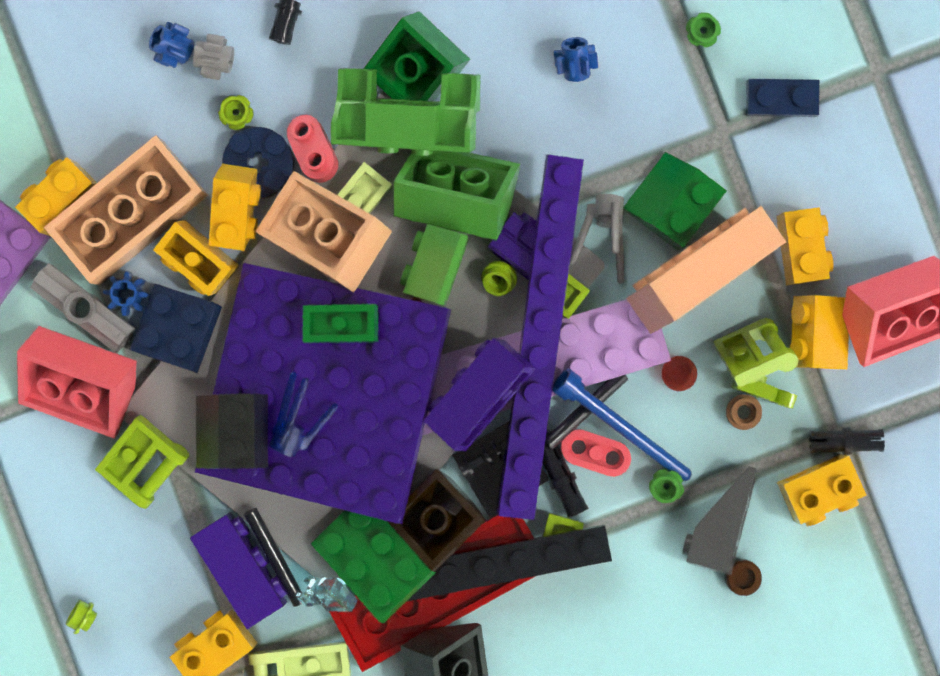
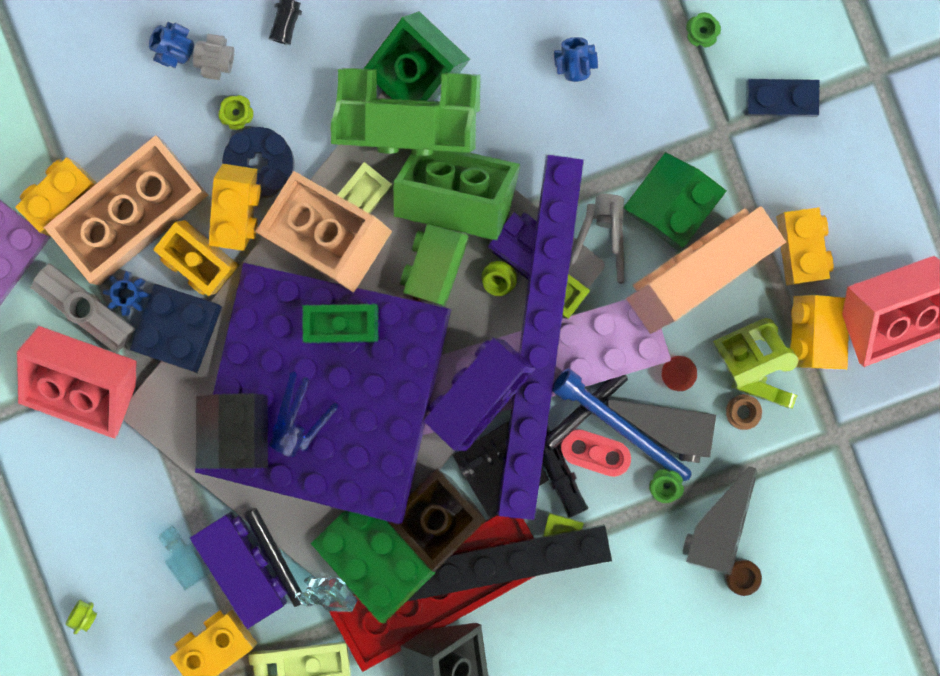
lime plate [95,415,190,509] -> none
coral plate [287,115,338,183] -> none
yellow brick [777,454,867,527] -> none
black pin [809,427,885,455] -> none
none -> clear light blue plate [158,525,211,591]
none -> dark grey slope [605,399,716,463]

